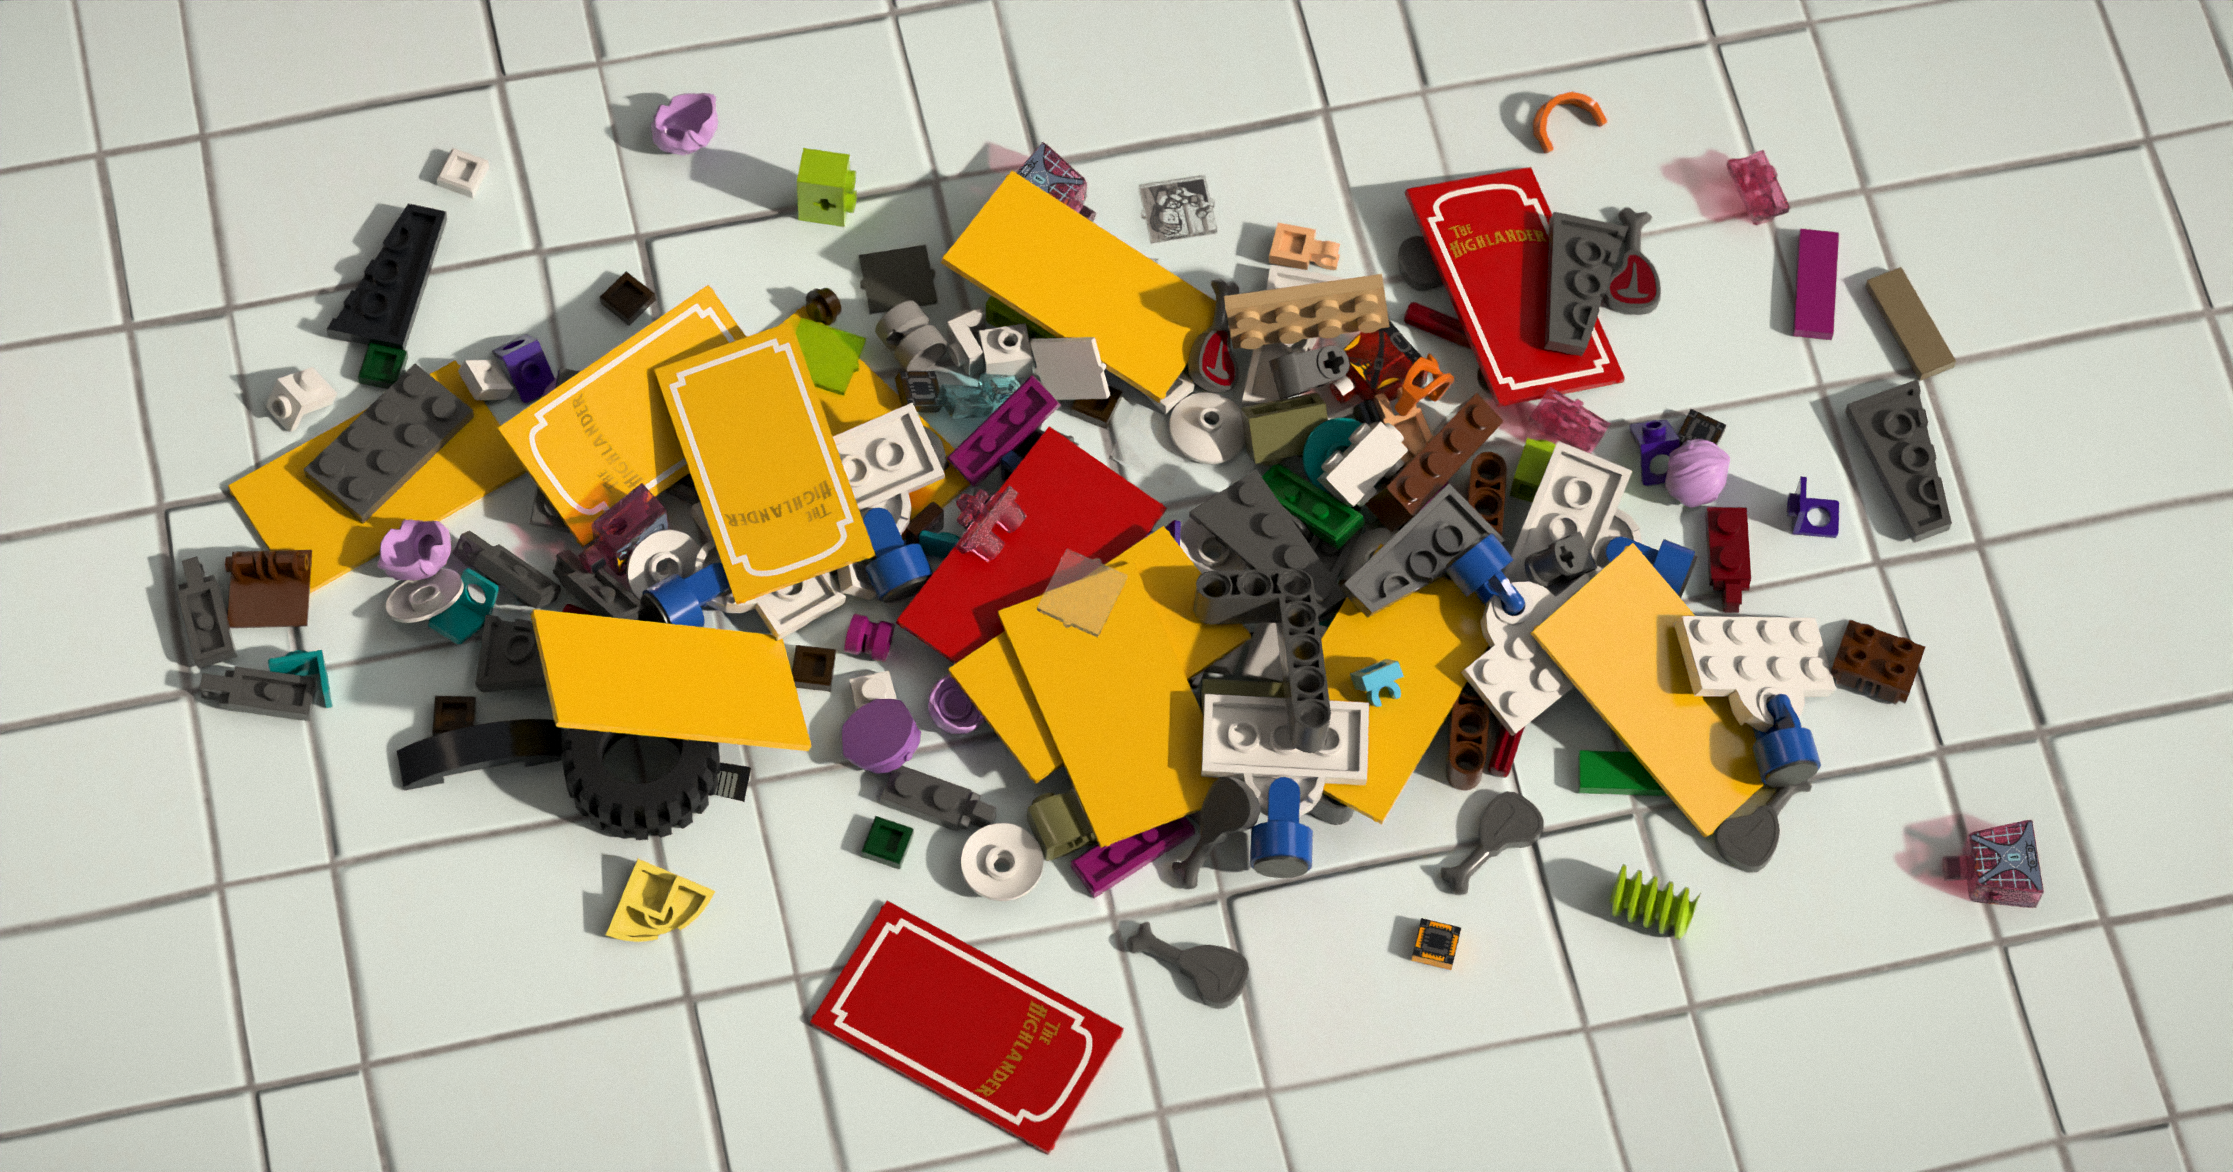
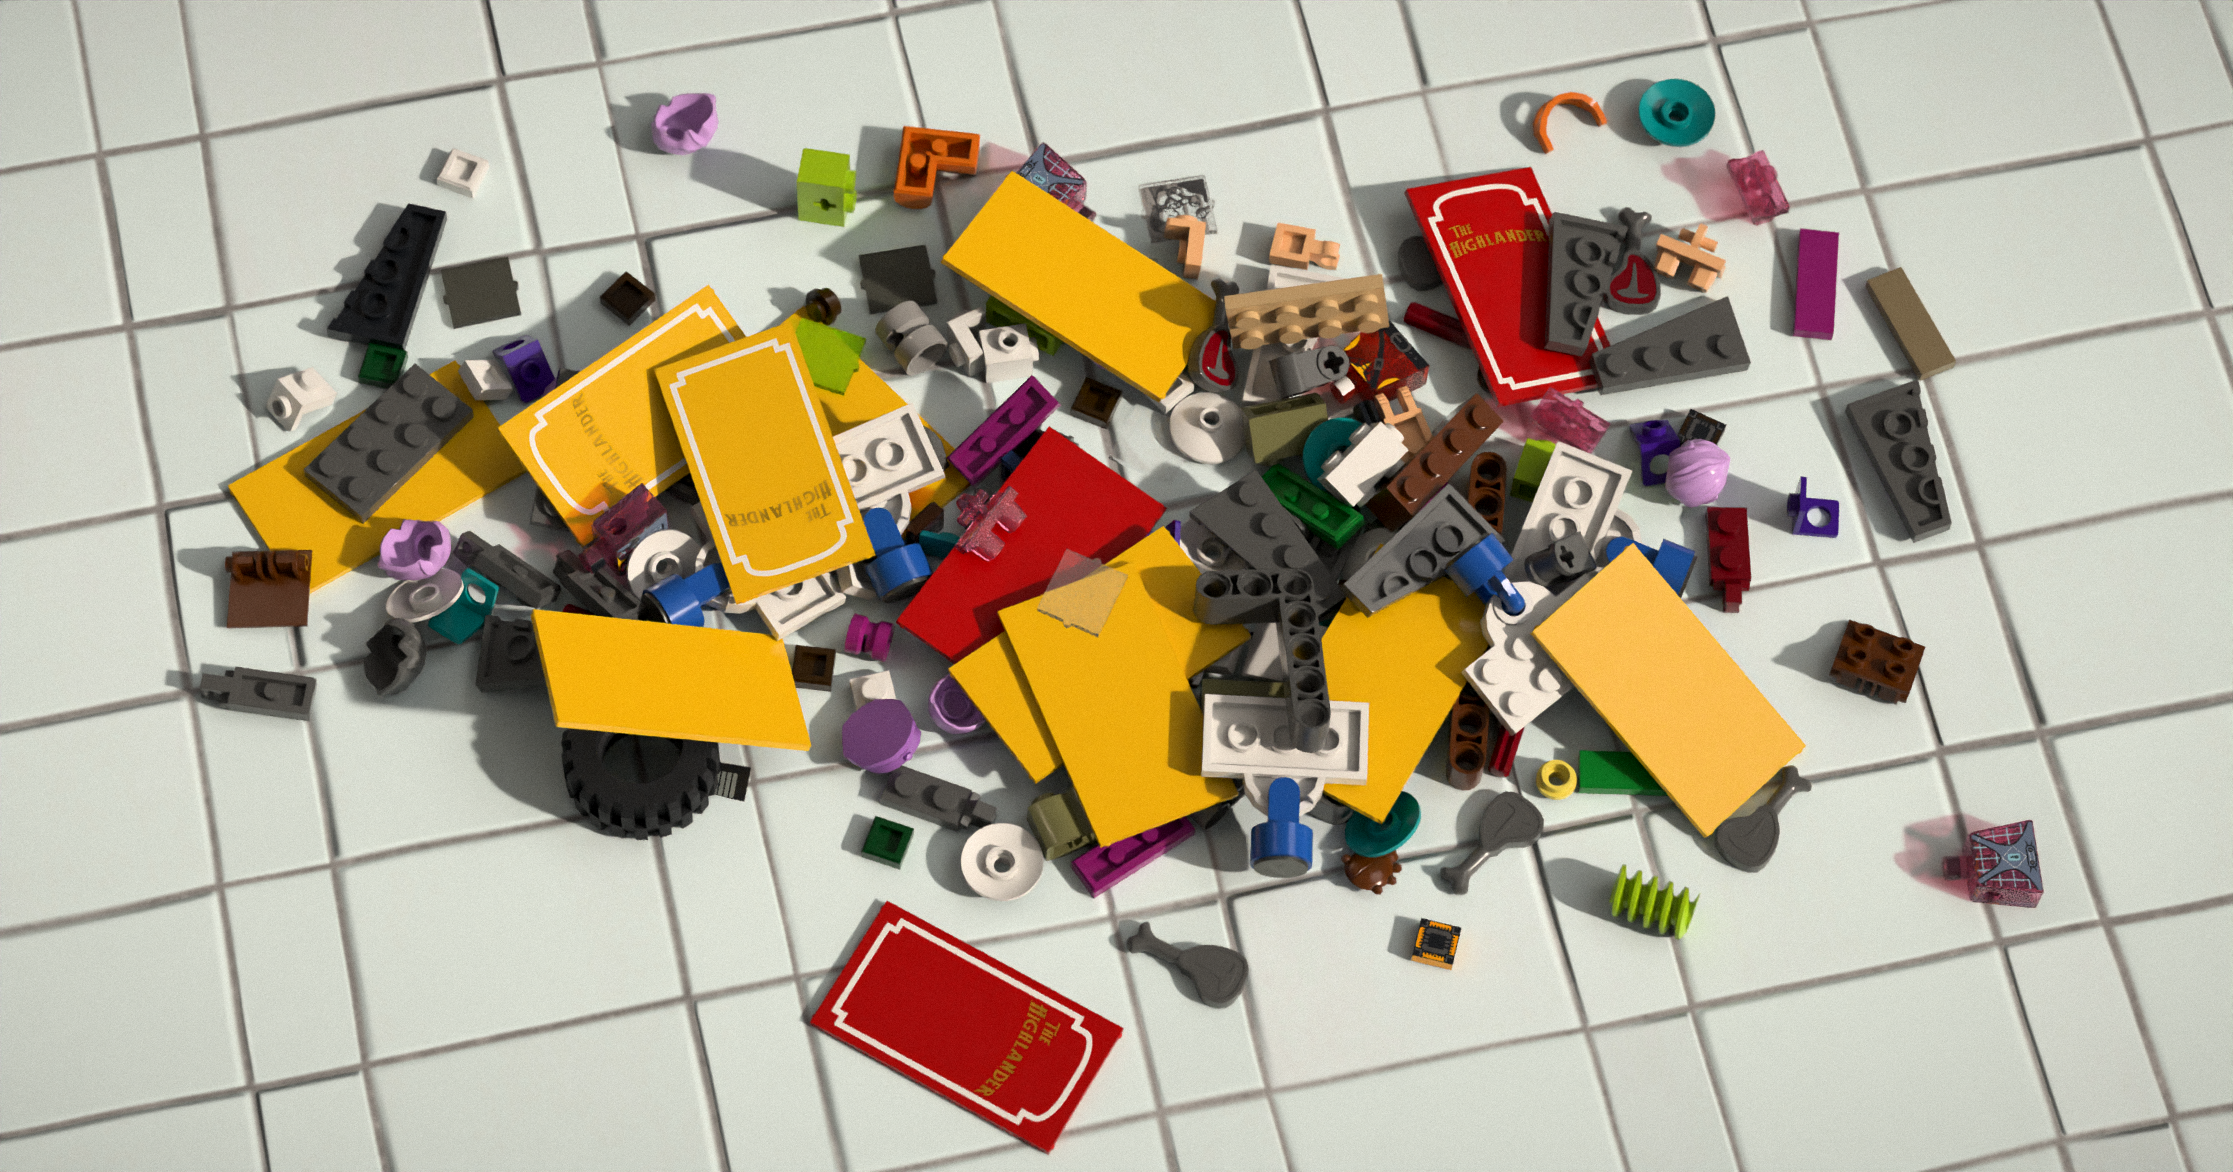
dark grey hinge [177,556,238,669] -> none
teal bracket [268,650,333,708] -> none
black slope [397,719,563,791] -> none
dark brown tile [432,696,477,736] -> none
light yellow brick [605,858,715,942] -> none
tile [894,371,944,412] -> none
clear light blue slope [938,373,1022,419] -> none
white piece [1030,337,1110,400] -> none
dark grey piece [1172,776,1260,889] -> none
medium azure tile [1350,659,1404,707] -> none
orange helmet [1395,353,1454,416] -> none
white plate [1674,616,1836,787] -> none
none -> dark grey hair [363,618,426,697]
none -> clear smoke piece [441,256,521,329]
none -> orange brick [894,126,980,209]
none -> light nougat bracket [1164,215,1206,279]
none -> reddish brown piece [1341,850,1402,895]
none -> teal dish [1345,791,1421,857]
none -> light yellow plate [1536,760,1577,800]
none -> dark grey wing [1589,296,1751,395]
none -> teal dish [1638,79,1715,147]
none -> light nougat hips [1654,223,1726,293]

